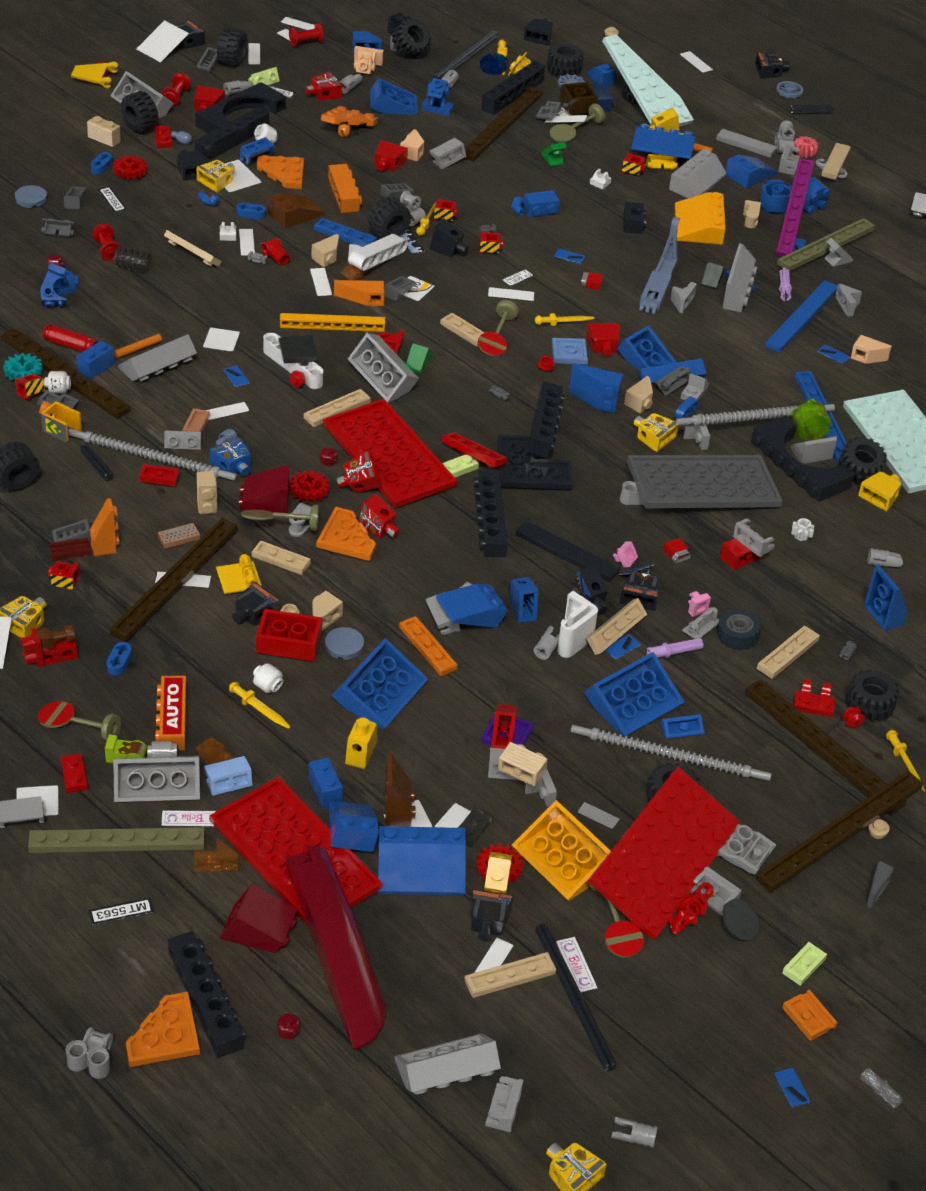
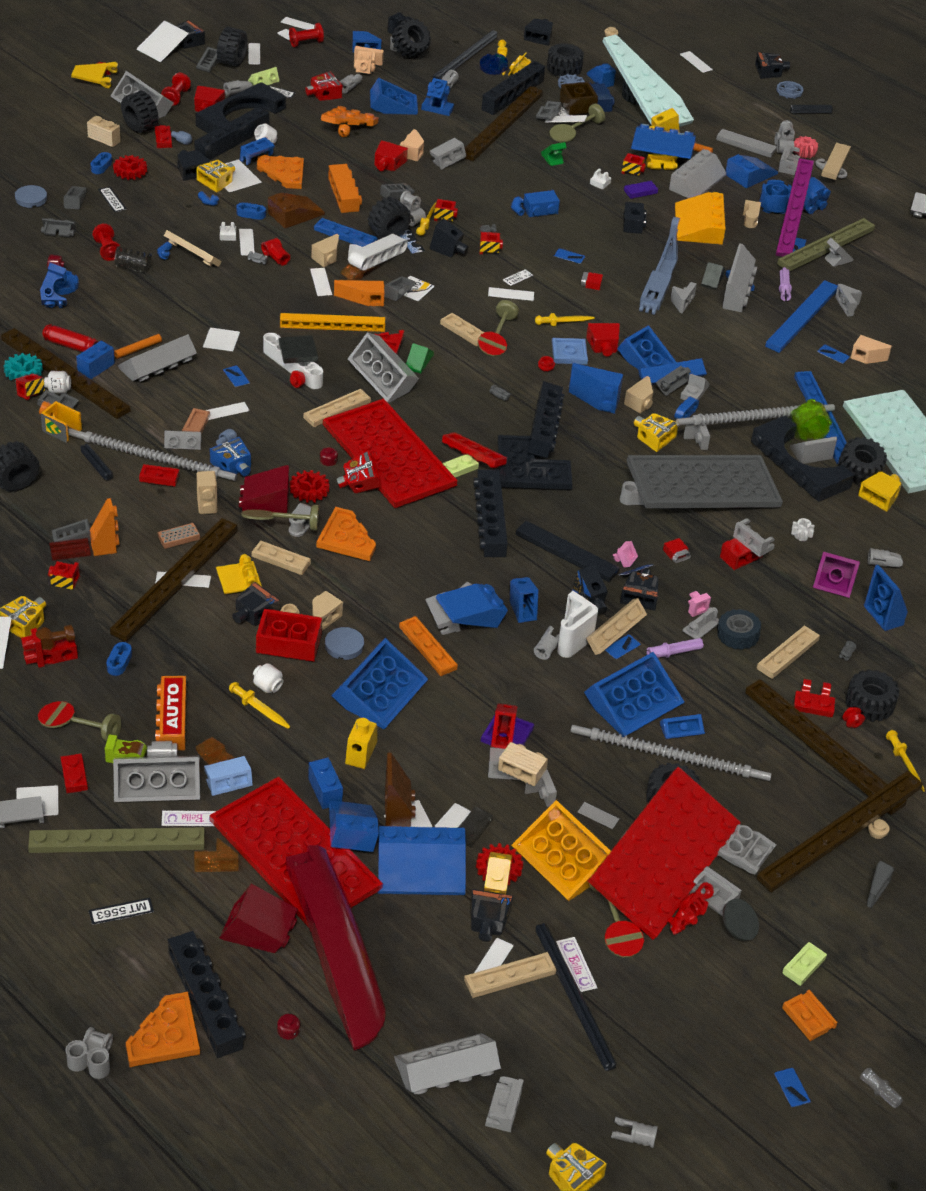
red torso [359,494,400,539] -> none
none -> blue arm [157,242,172,260]
none -> dark purple tile [624,181,658,199]
none -> magenta slope [813,552,860,598]

